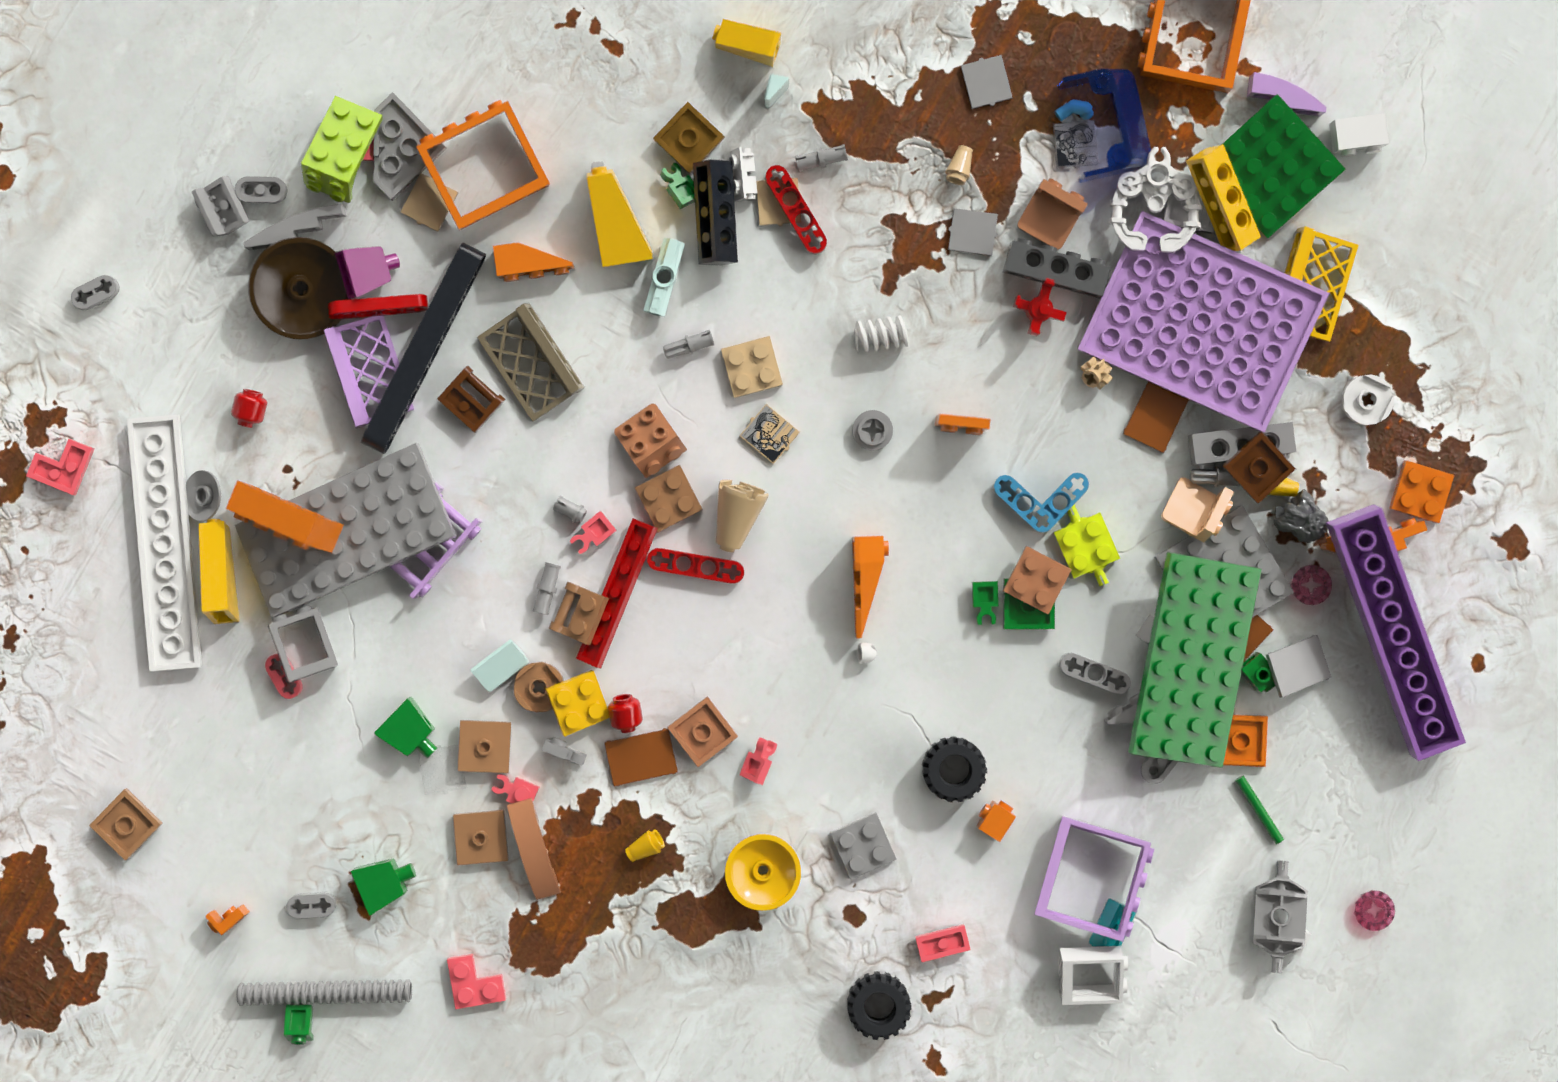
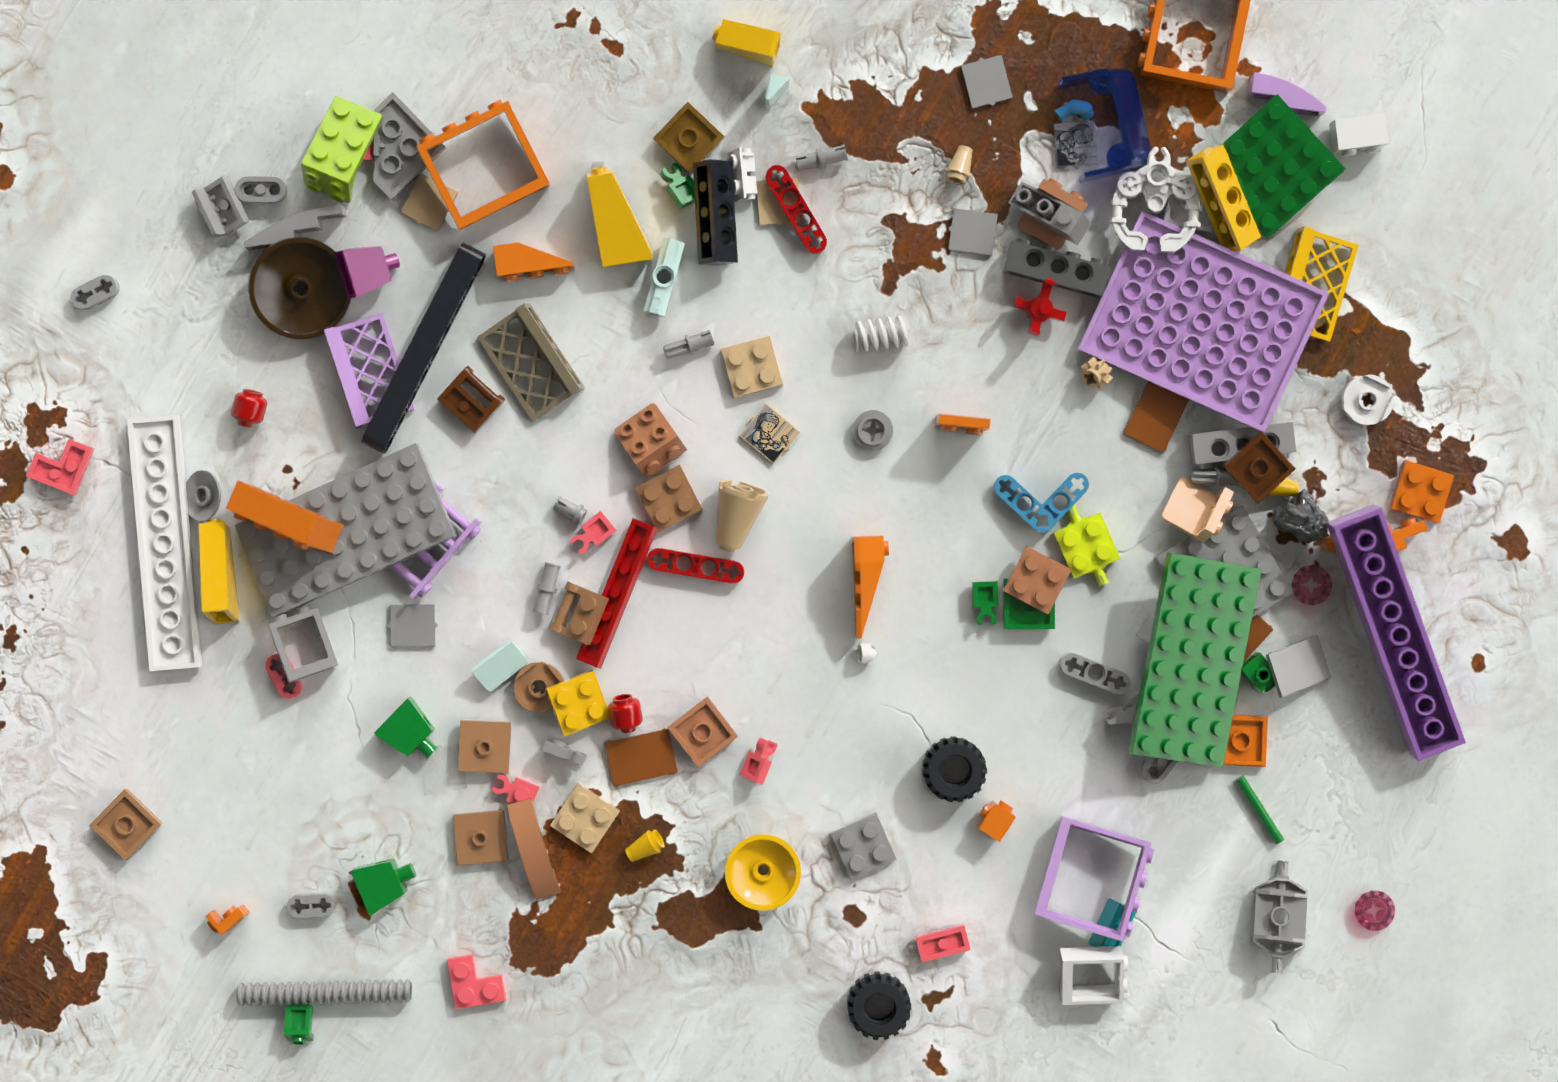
red beam [328,294,428,319] -> none
none -> light grey piece [388,604,438,647]
none -> tan plate [550,783,620,853]
none -> light grey slope [1008,182,1091,245]

